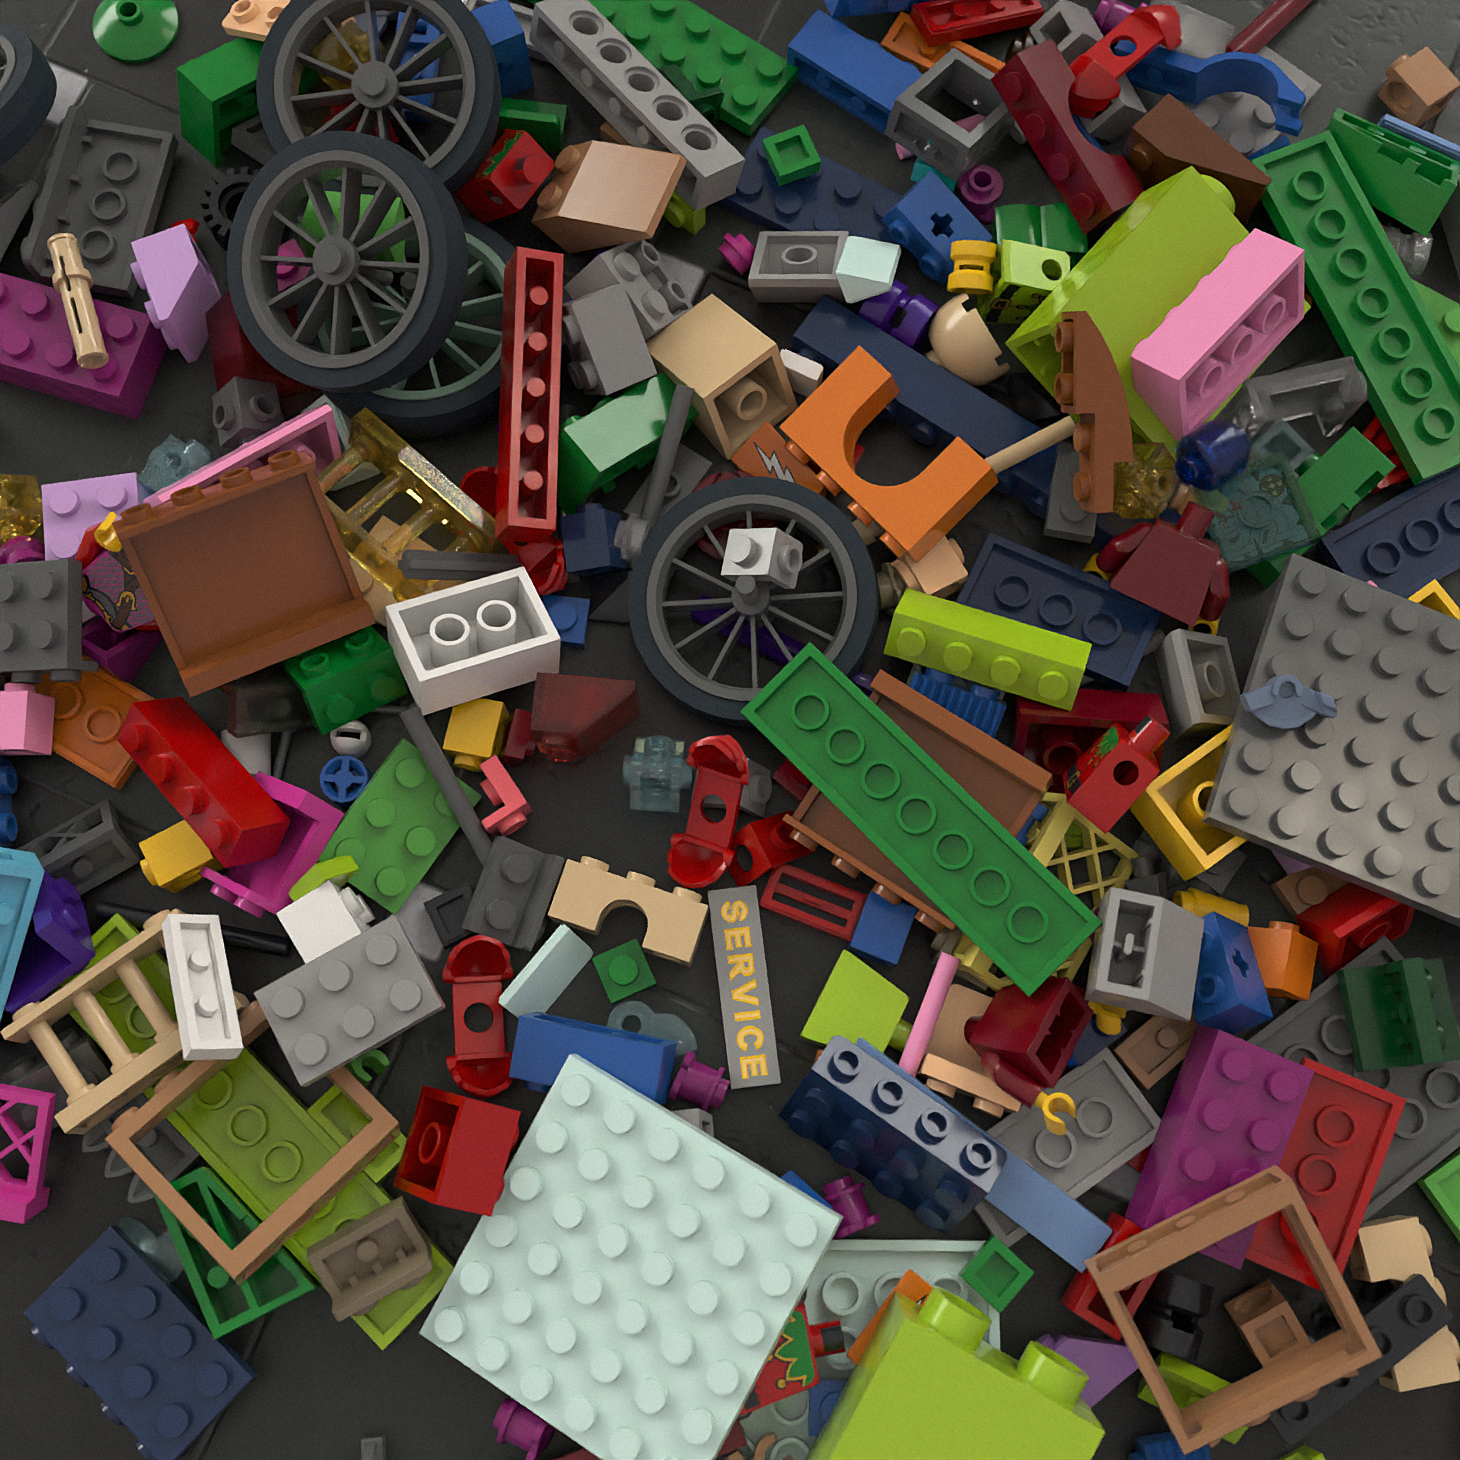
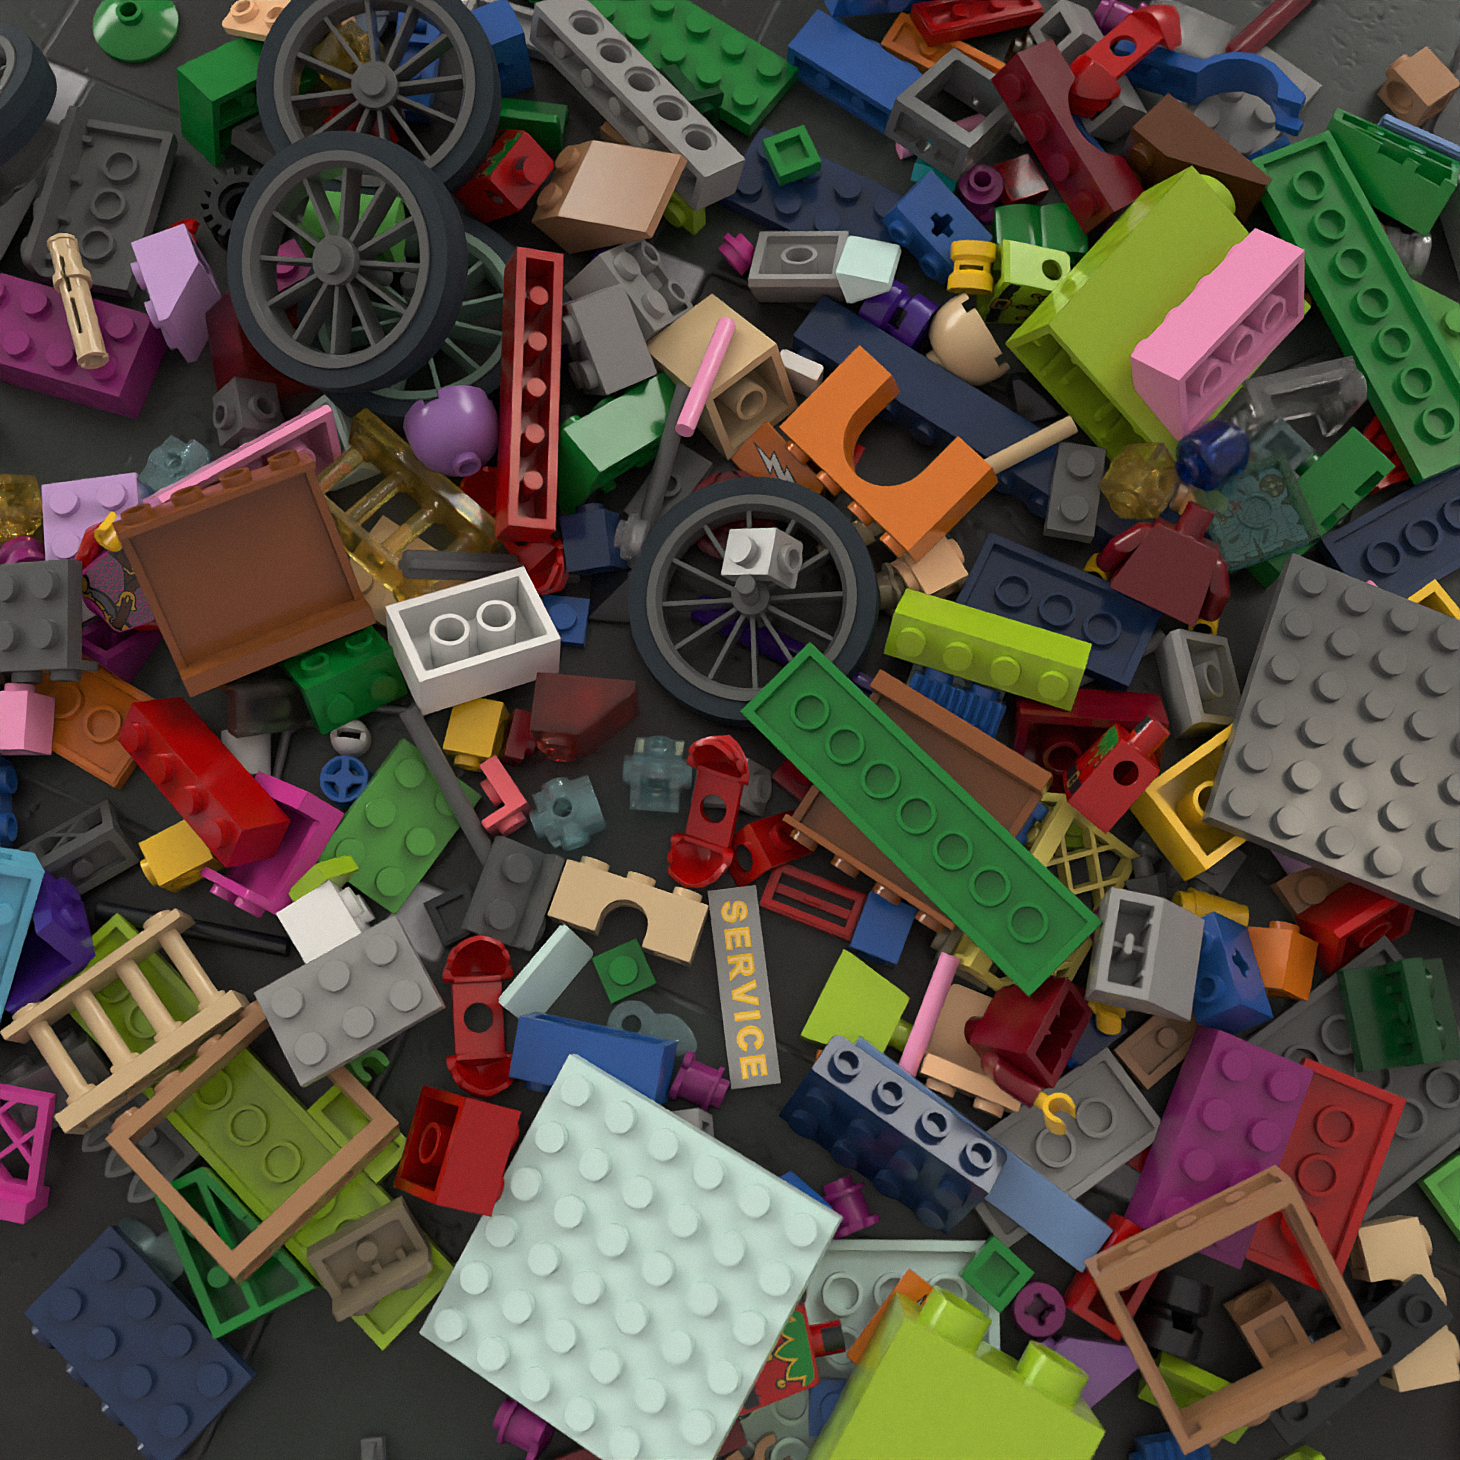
white plate [162,914,243,1060] -> none
dark orange slope [1054,311,1133,513] -> none
sand blue piece [1239,674,1337,729] -> none
none -> medium lavender cylinder [403,385,499,477]
none -> clear light blue brick [528,774,608,851]
none -> bright pink bar [675,317,736,437]
none -> red tile [991,154,1049,206]
none -> magenta wheel [1007,1279,1066,1337]

